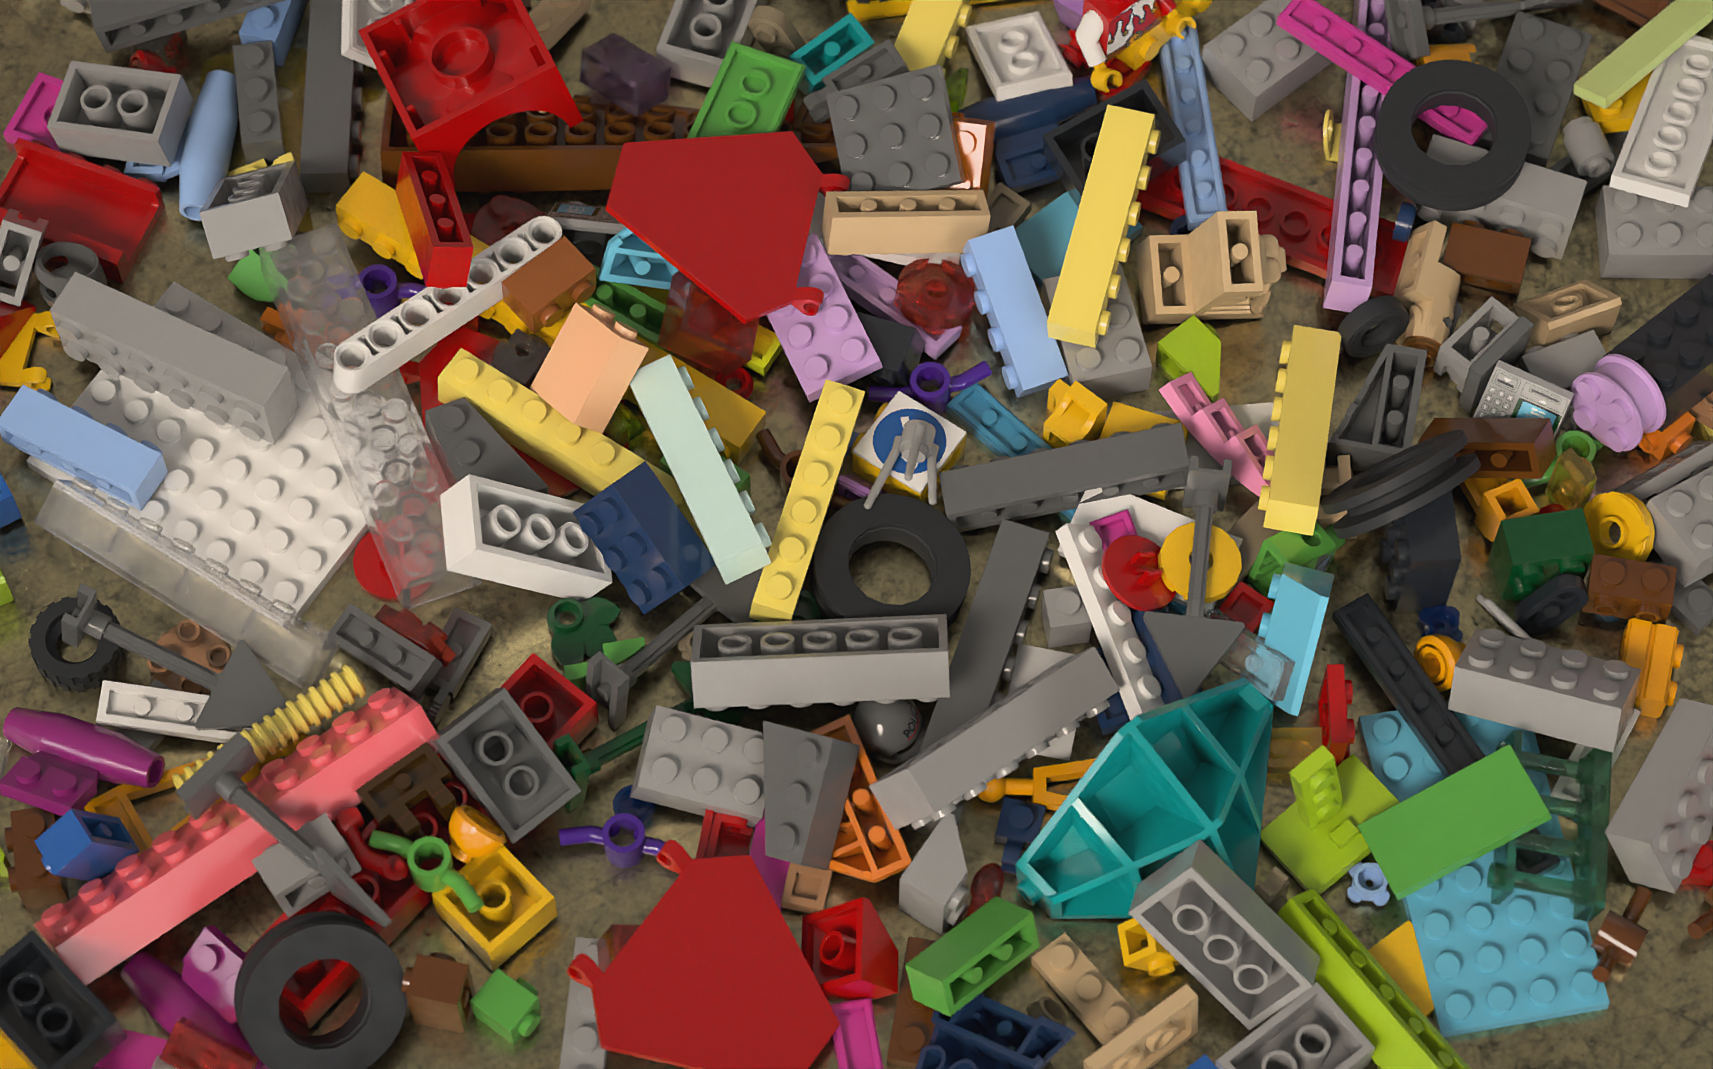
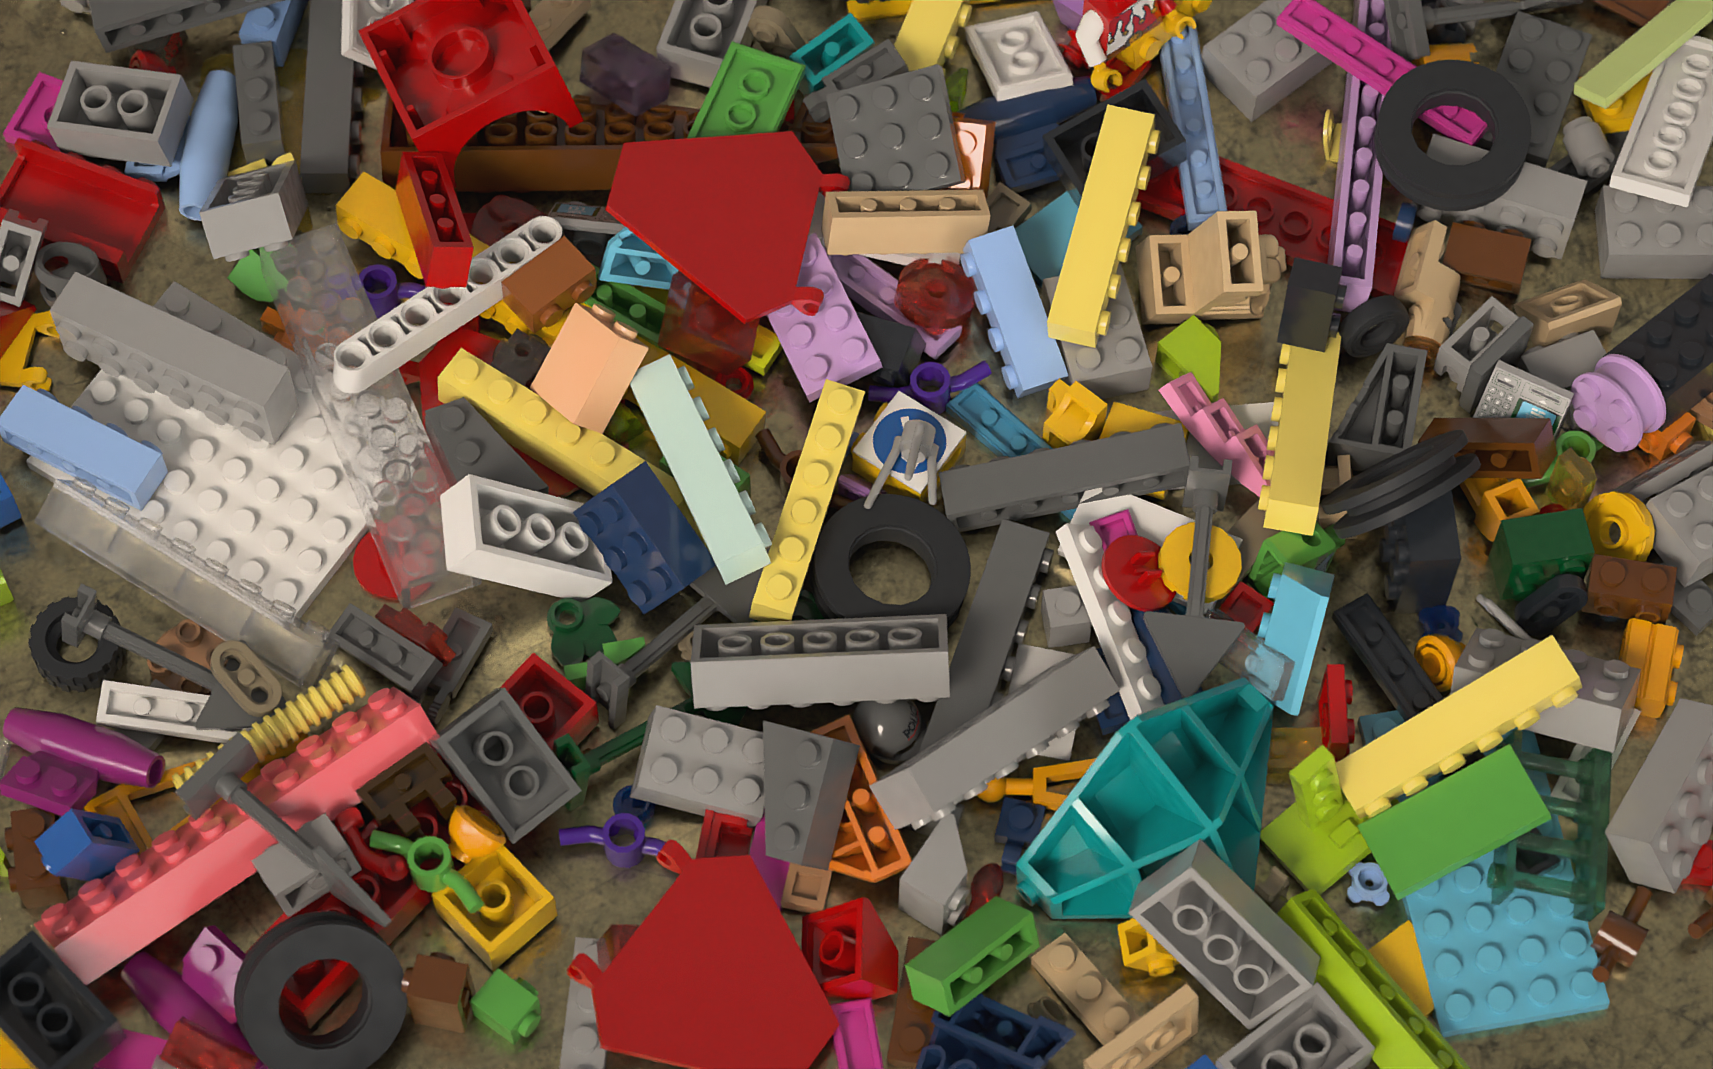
none -> dark tan plate [210,640,282,717]
none -> black brick [1277,257,1347,352]
none -> light yellow brick [1335,635,1582,819]

